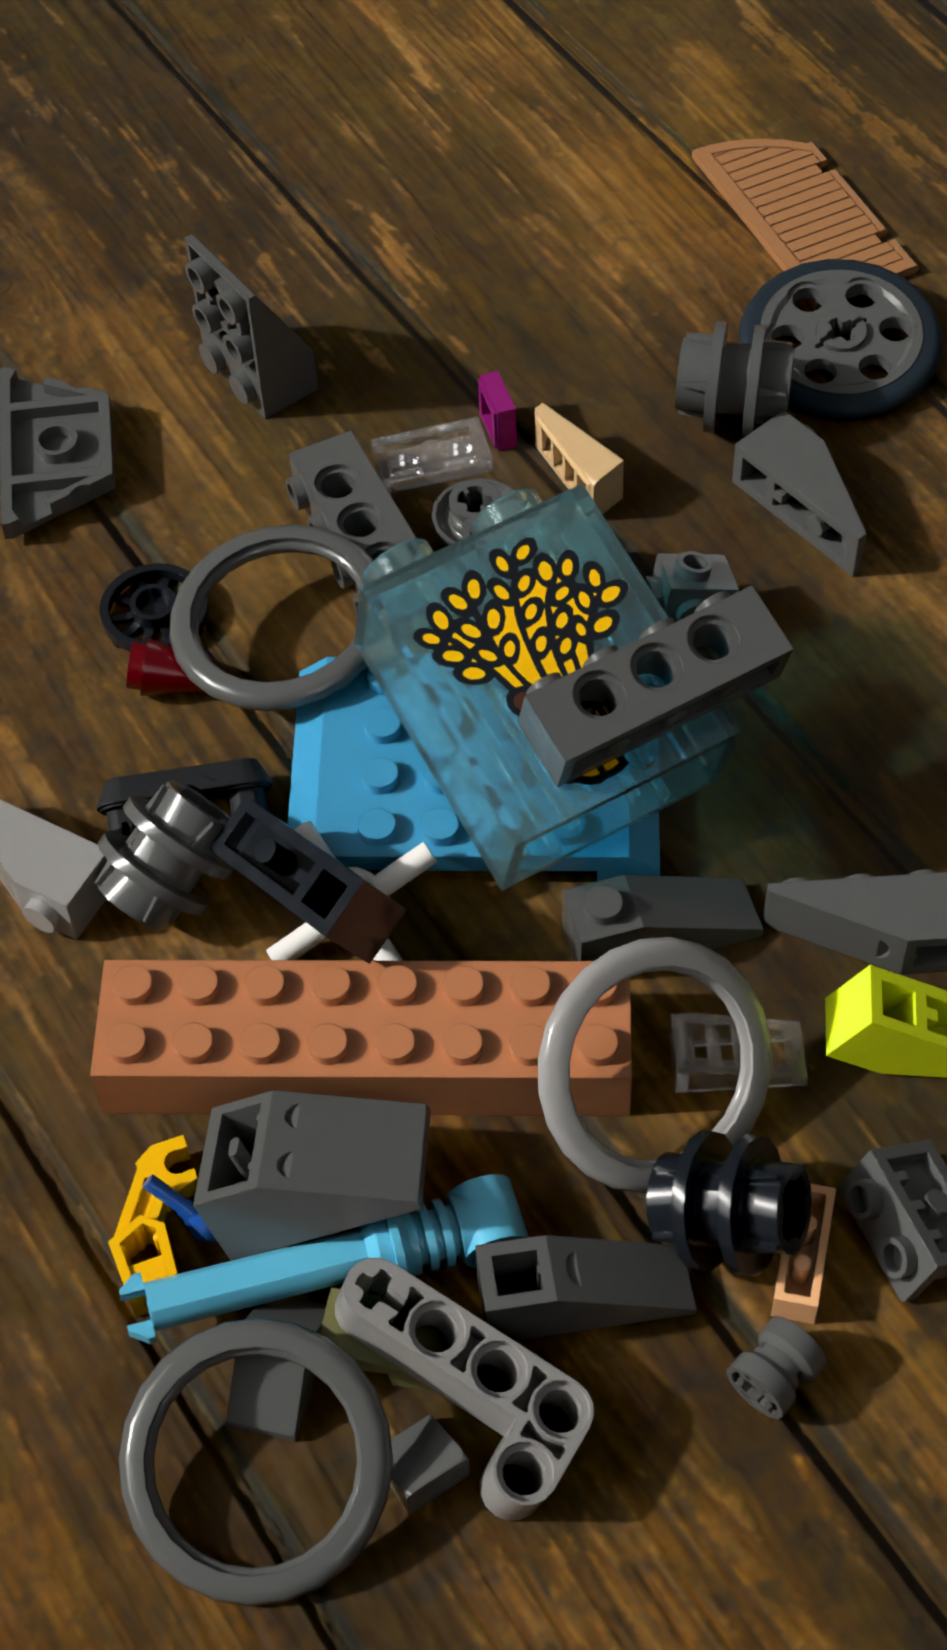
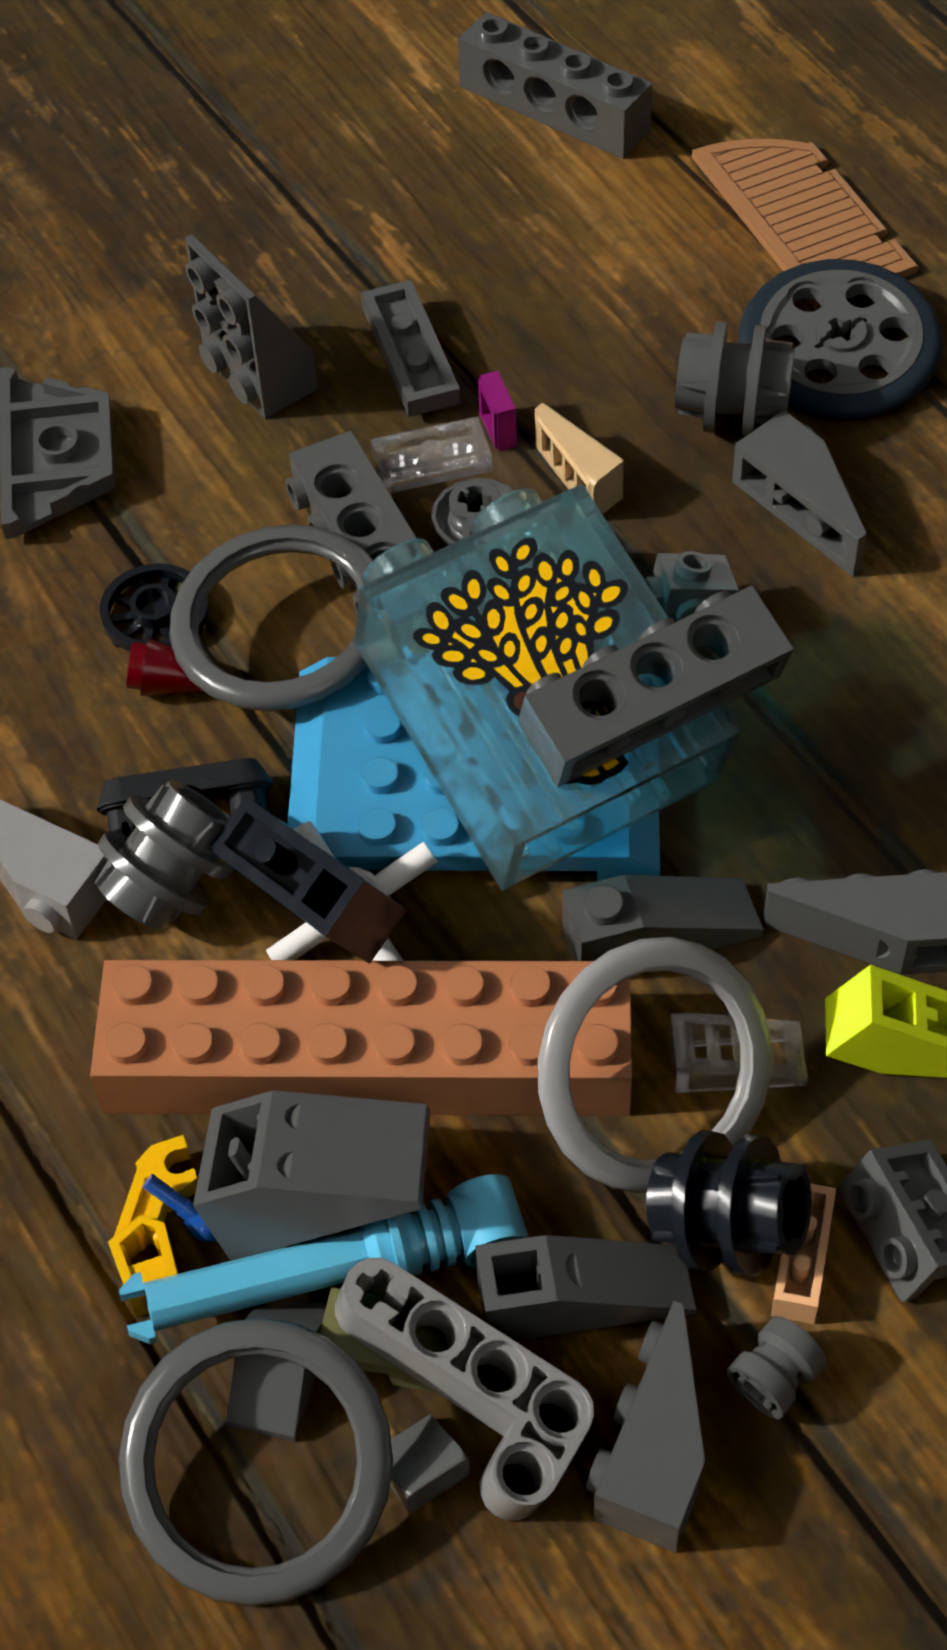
none -> dark grey plate [361,280,461,417]
none -> dark grey brick [458,12,652,159]
none -> dark grey slope [586,1300,705,1553]

